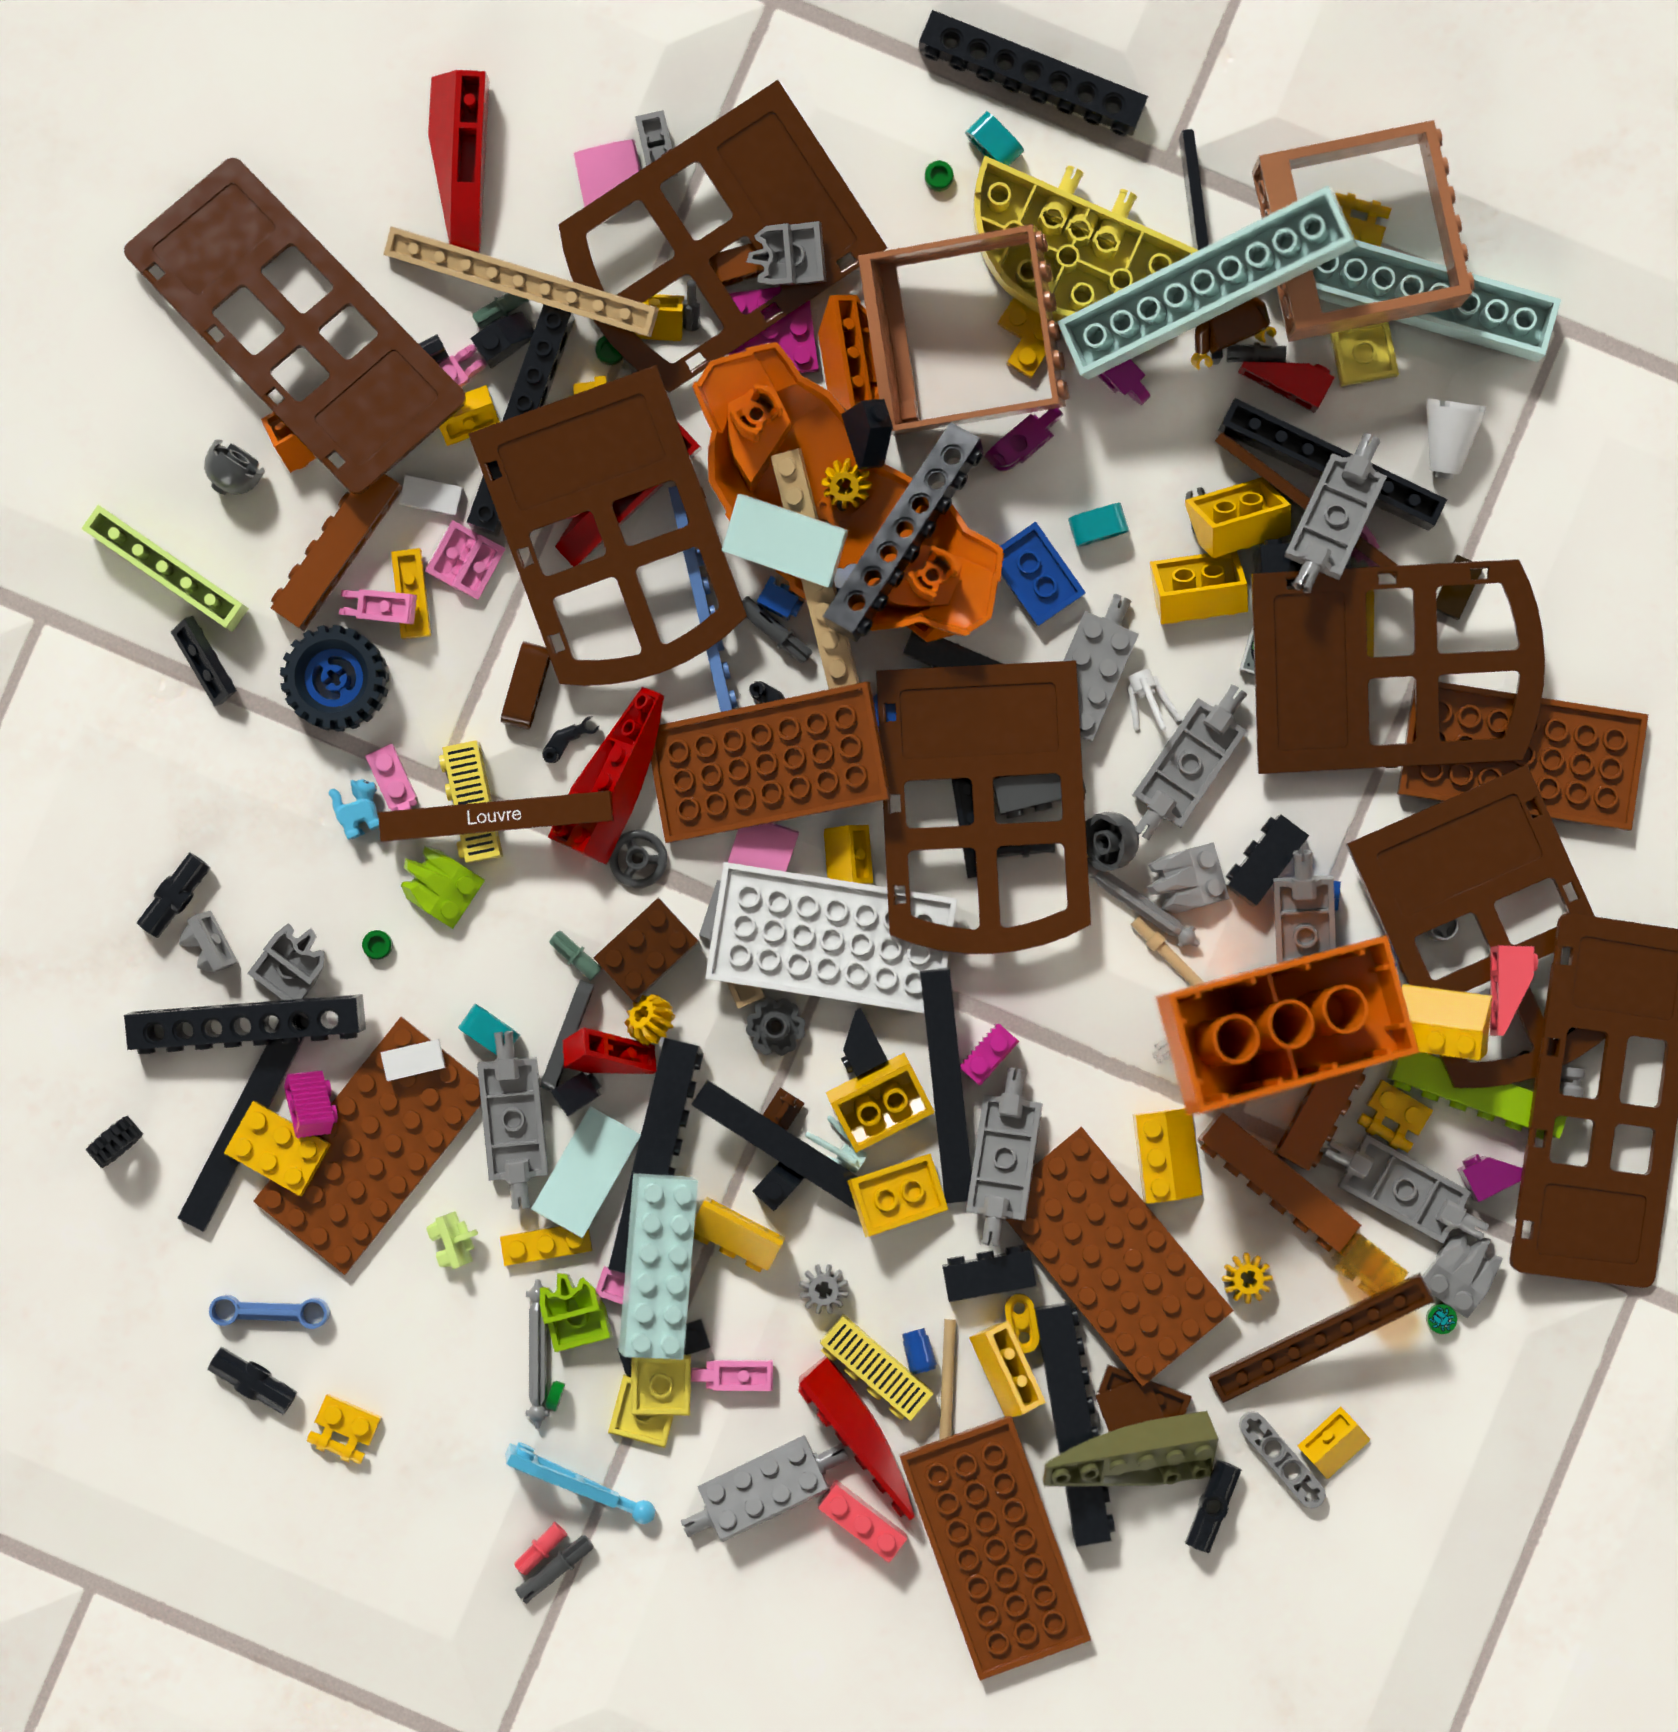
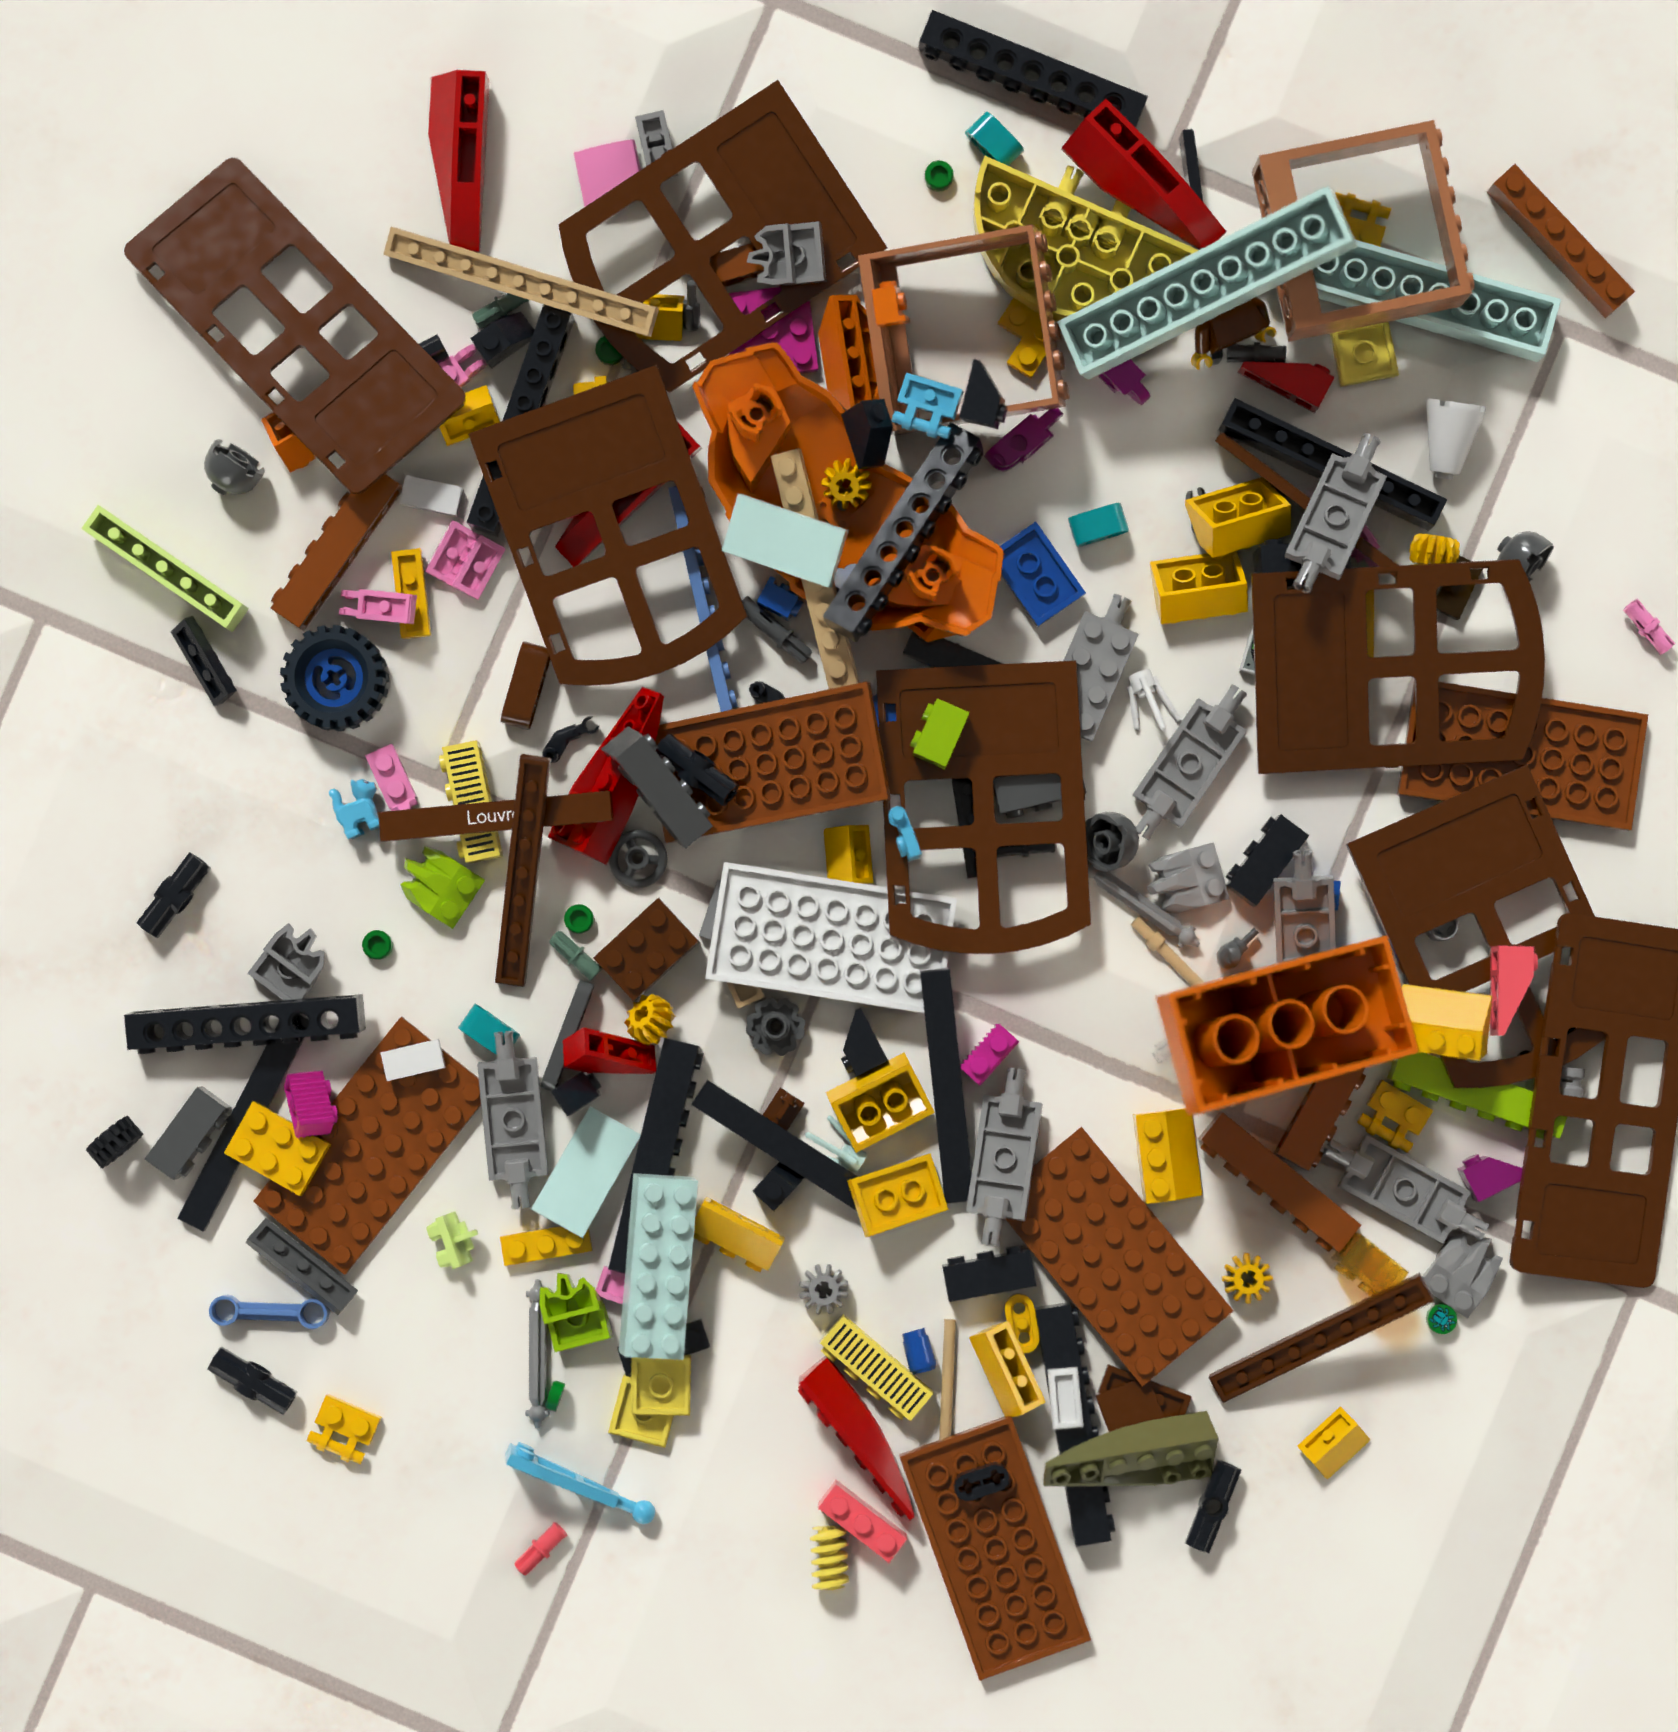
light grey tile [179,910,238,972] -> none
dark grey axle [515,1535,594,1604] -> none
light grey plate [681,1435,849,1542] -> none
bright pink hinge [691,1360,773,1391] -> none
bright pink slope [728,823,799,872] -> none
light grey beam [1239,1411,1326,1508] -> none
none -> dark grey brick [145,1086,231,1180]
none -> dark grey plate [246,1218,358,1315]
none -> reddish brown tile [495,754,551,987]
none -> green tile [564,904,594,934]
none -> dark grey wedge [601,727,713,849]
none -> black piece [656,734,739,806]
none -> light yellow piece [810,1525,849,1590]
none -> orange brick [871,281,910,328]
none -> medium azure plate [888,806,921,862]
none -> medium azure plate [892,372,964,439]
none -> lime brick [910,698,970,770]
none -> black beam [954,1462,1009,1501]
none -> black slope [959,359,1008,429]
none -> white tile [1047,1367,1083,1430]
none -> red wedge [1061,99,1227,250]
none -> dark grey piece [1216,928,1259,970]
none -> yellow gear [1409,533,1460,564]
none -> dark orange brick [1487,164,1635,319]
none -> dark grey cylinder [1497,531,1554,582]
none -> bright pink pin [1623,598,1675,655]

